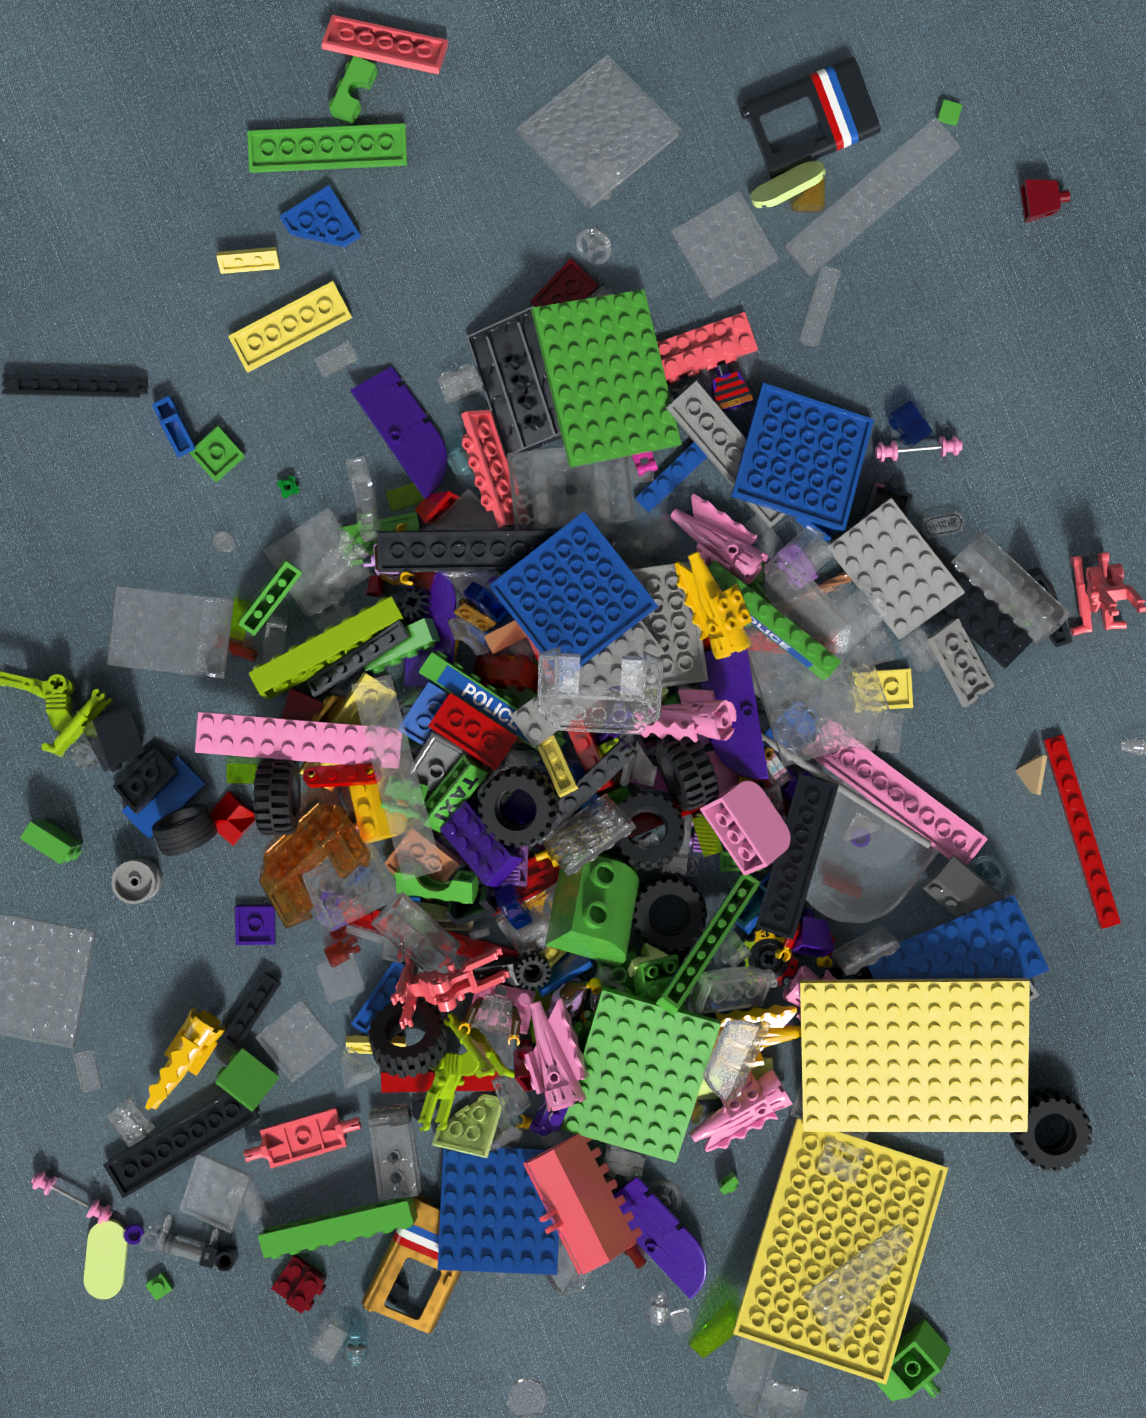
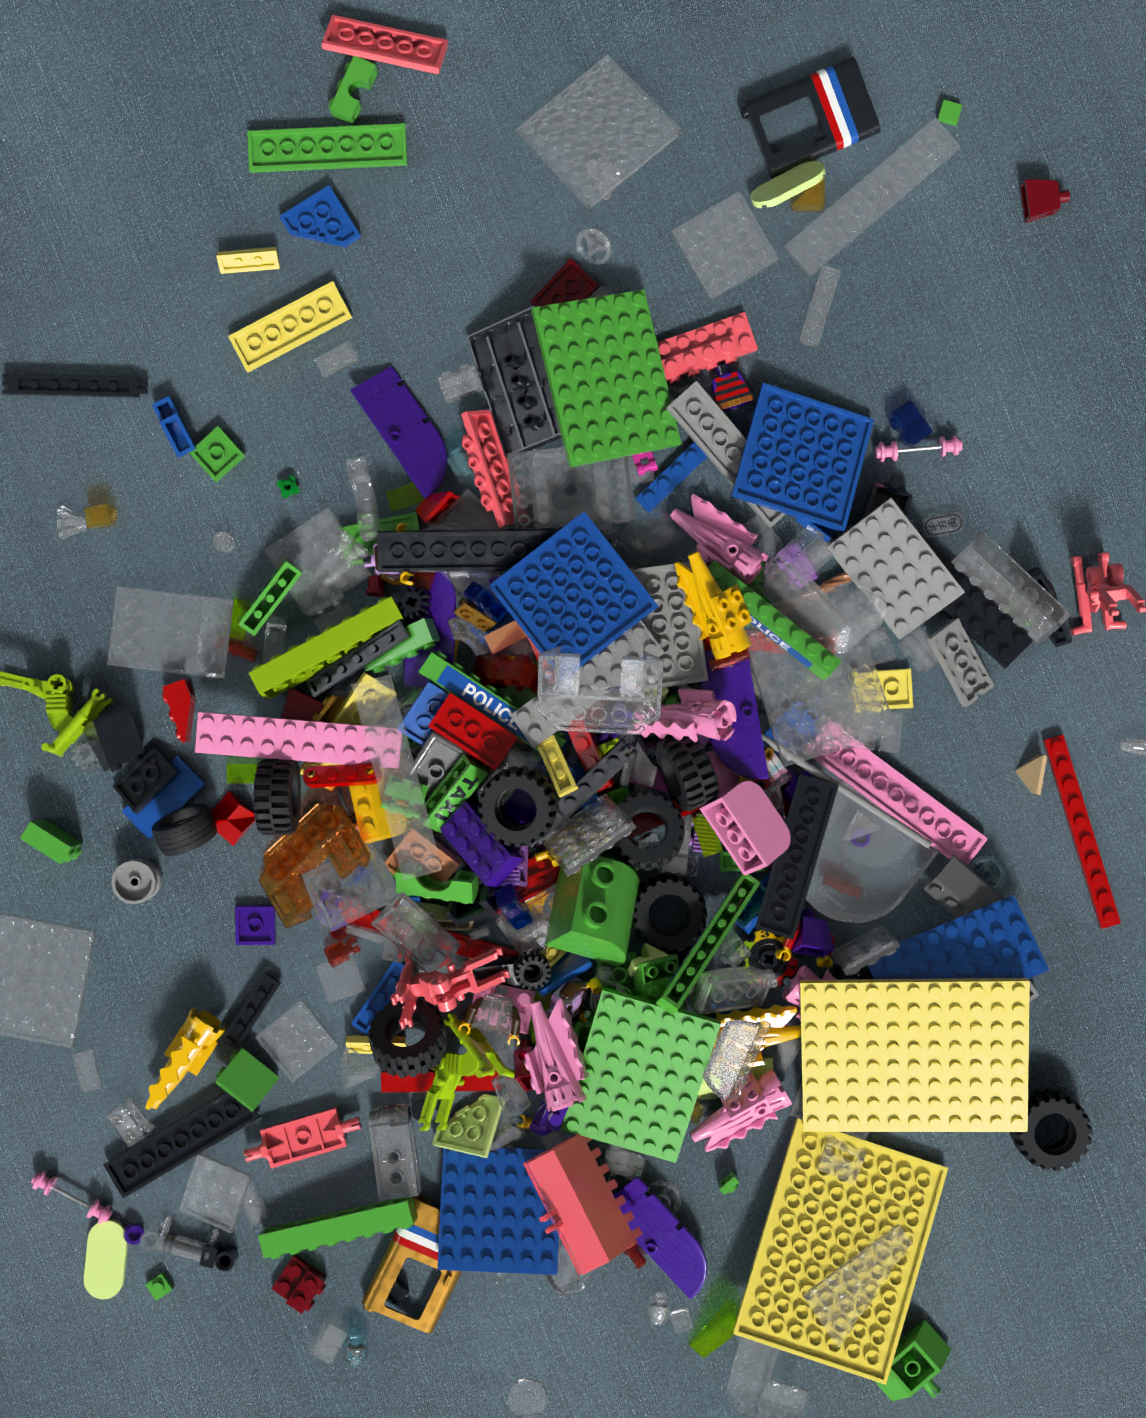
none -> clear rock [57,505,86,540]
none -> clear yellow brick [84,504,118,530]
none -> red slope [162,679,196,743]
none -> clear red pin [708,648,750,672]
none -> clear slope [776,1037,801,1071]

